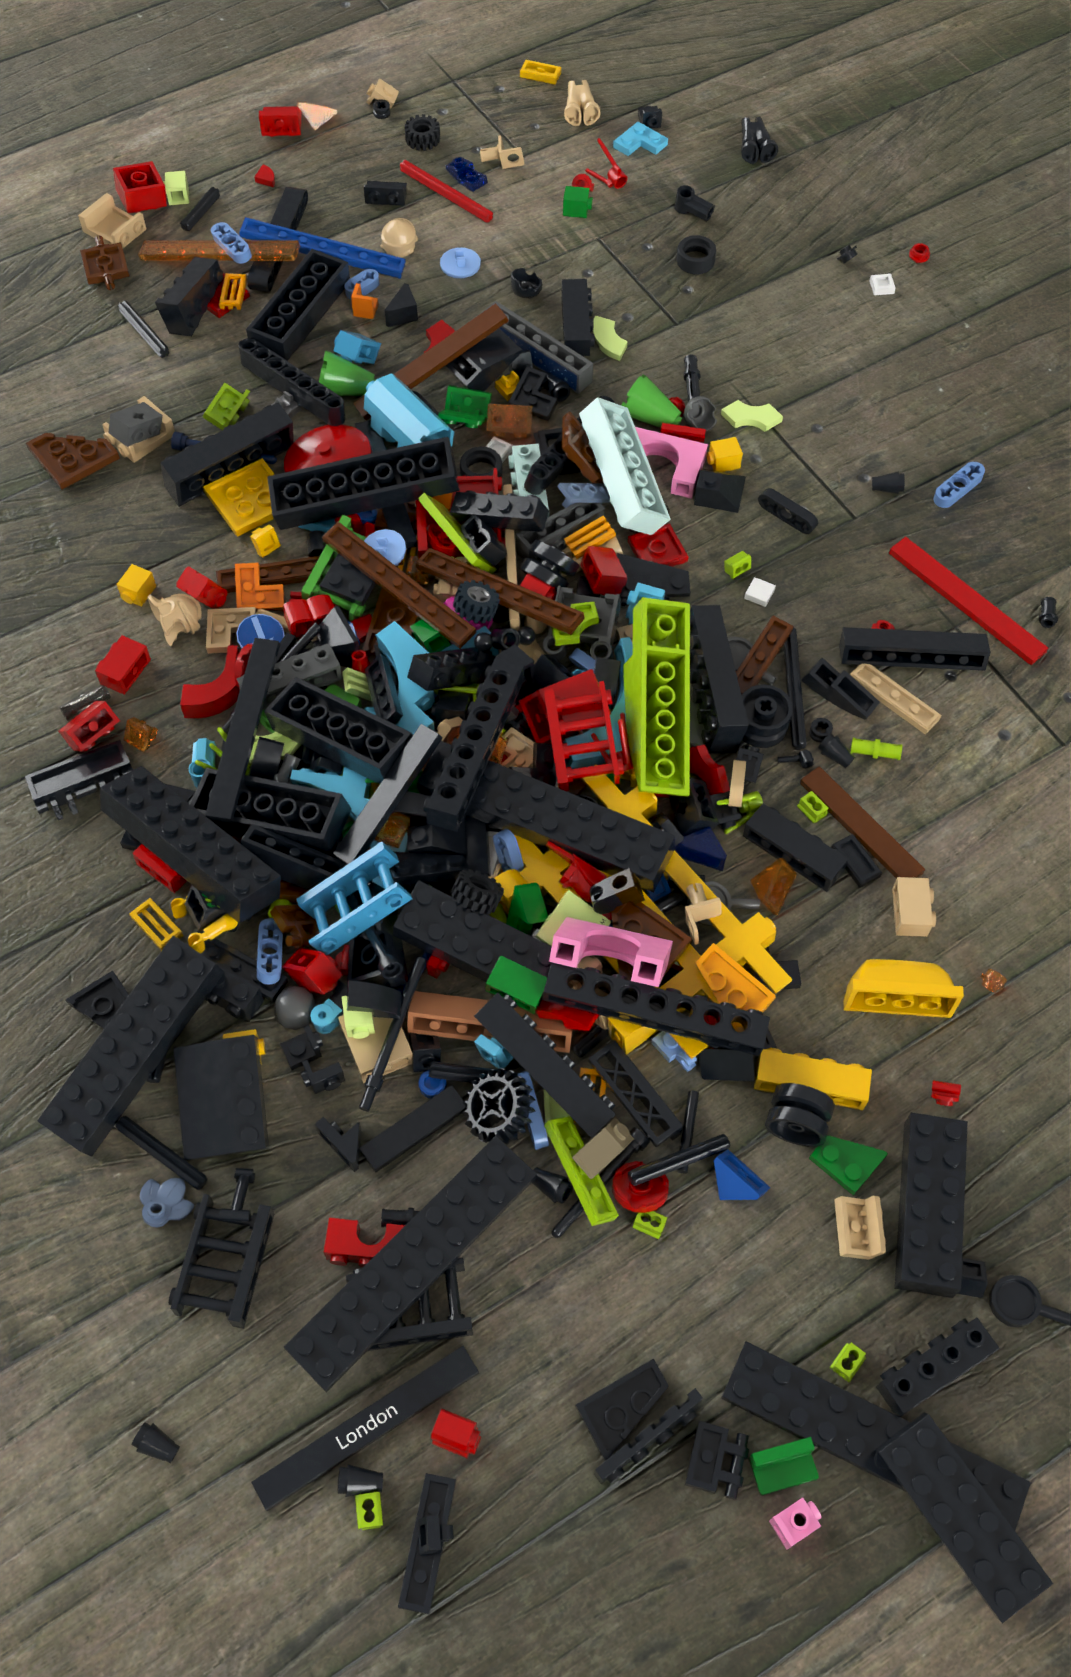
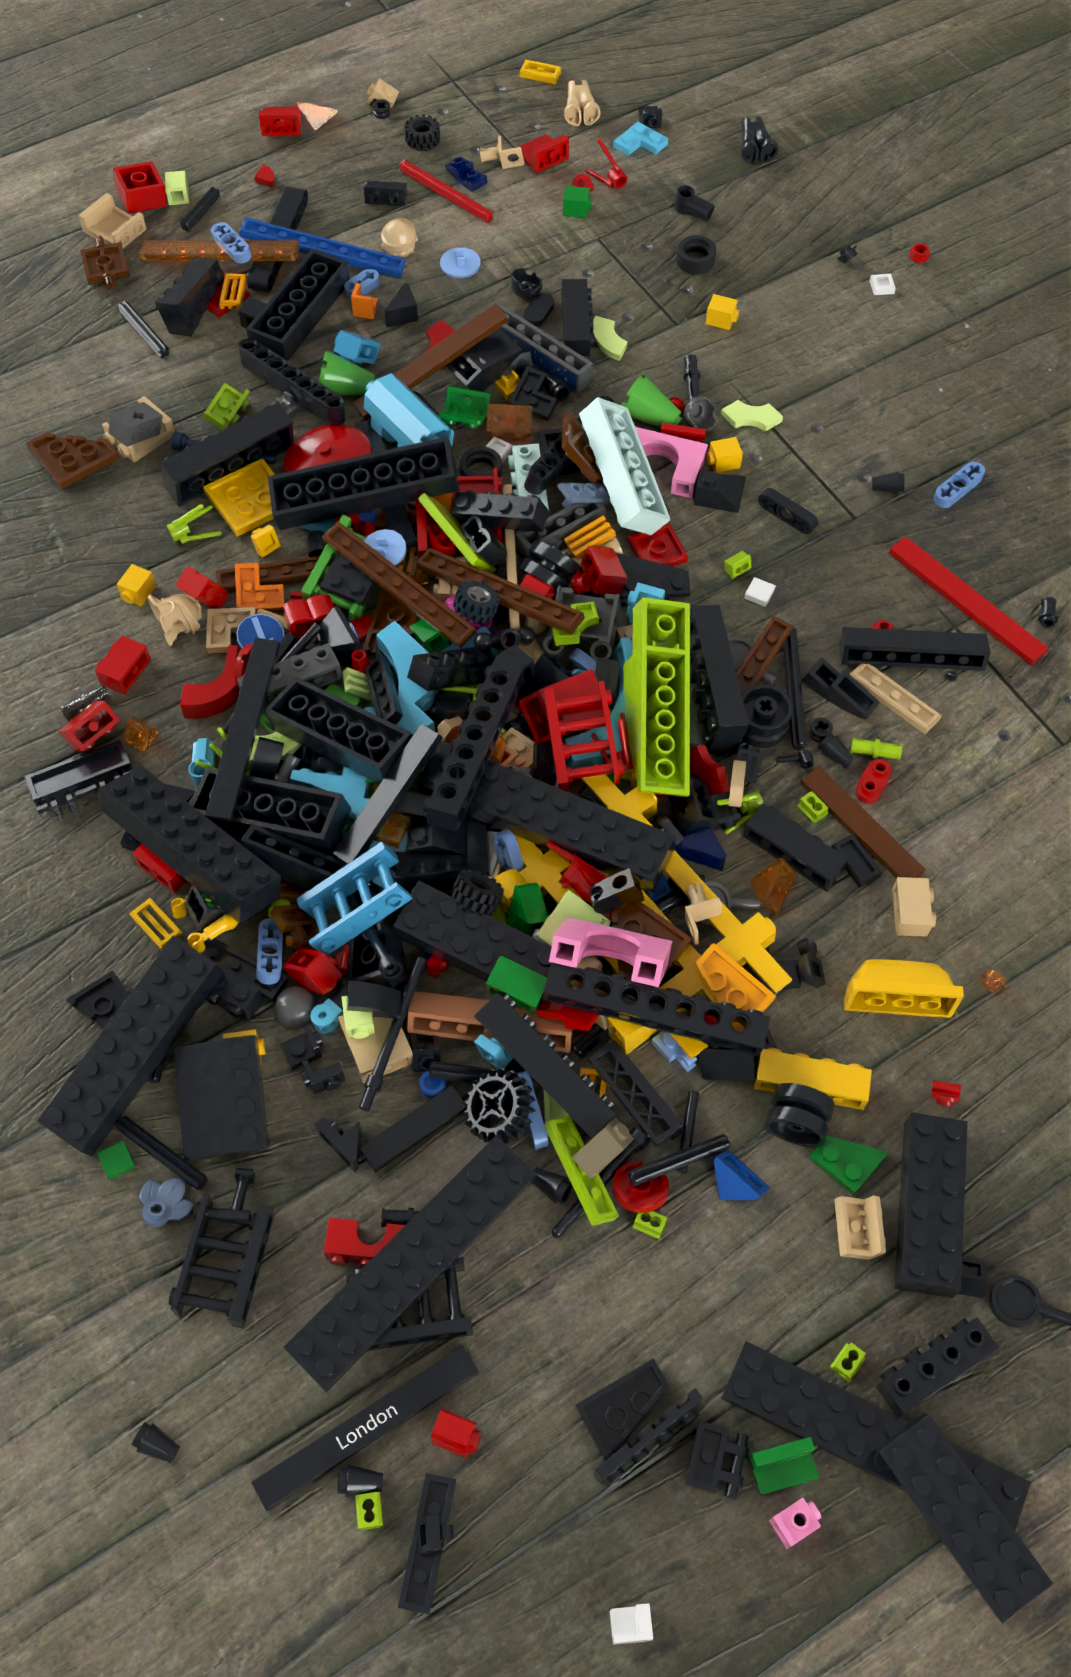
none -> green tile [97,1140,136,1180]
none -> lime plant [167,504,222,544]
none -> black panel [238,297,266,329]
none -> red bracket [516,134,569,173]
none -> black tile [523,293,554,327]
none -> red plate [571,571,591,595]
none -> white panel [610,1603,653,1645]
none -> yellow brick [705,294,740,330]
none -> black plate [797,938,826,988]
none -> red plate [855,759,892,804]

